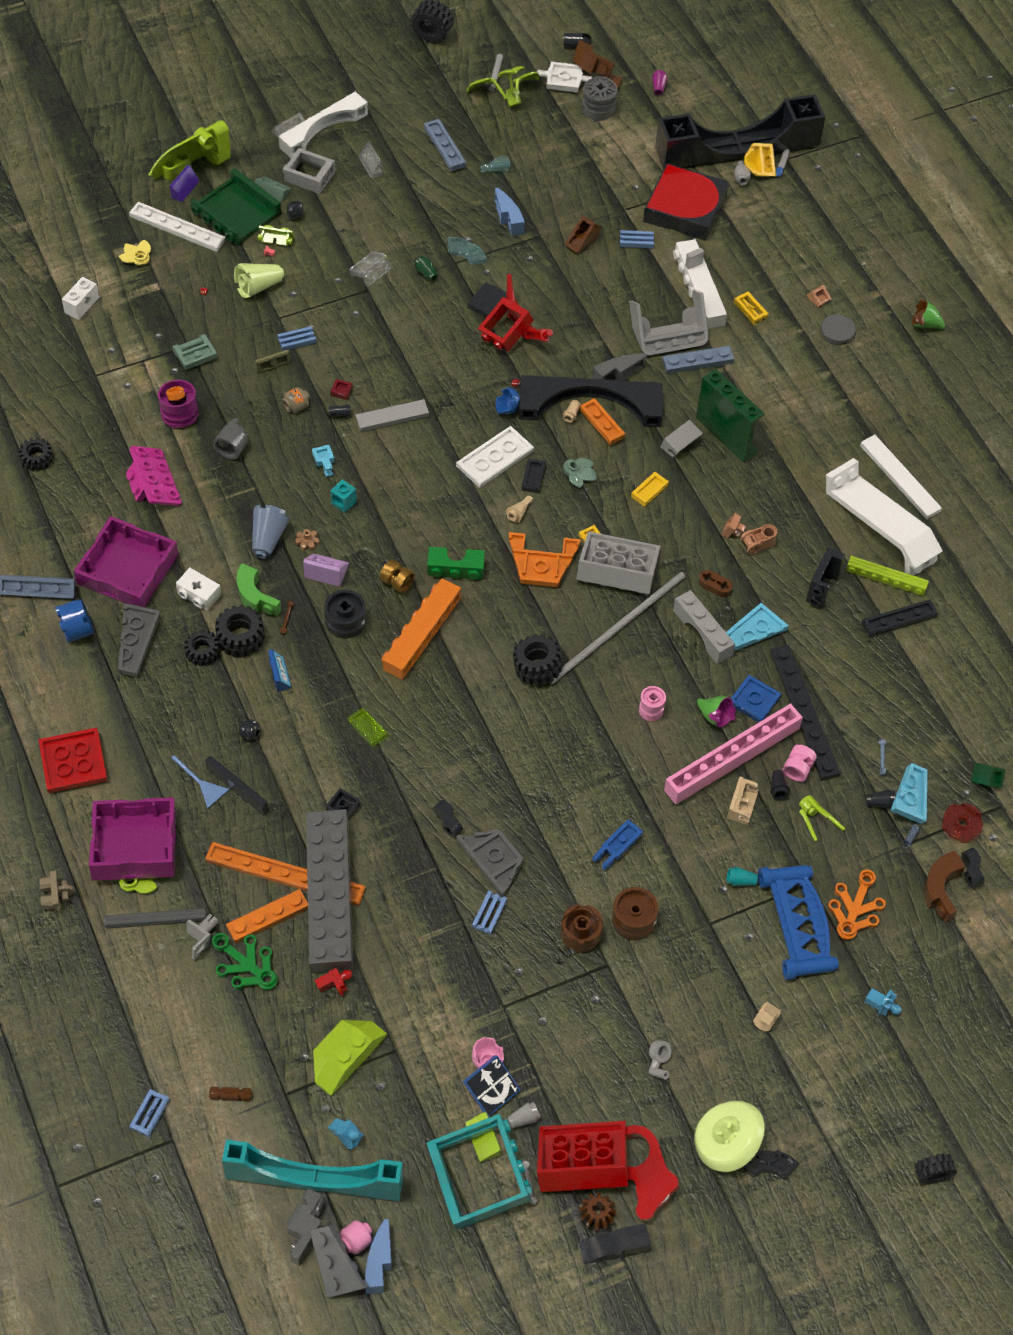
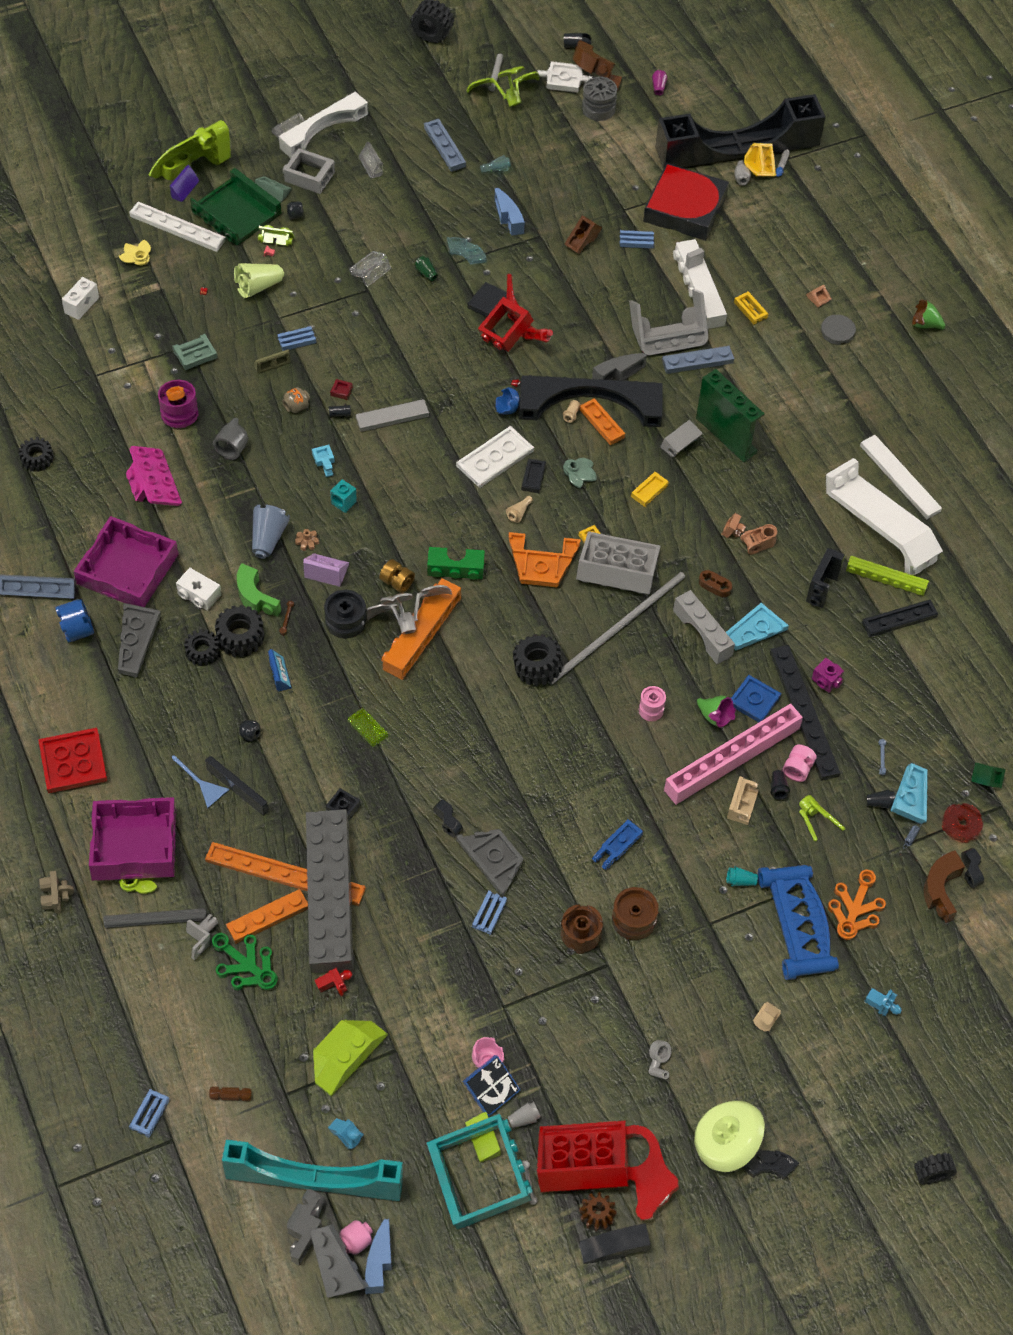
none -> light grey plant [366,585,452,634]
none -> magenta brick [811,658,844,692]

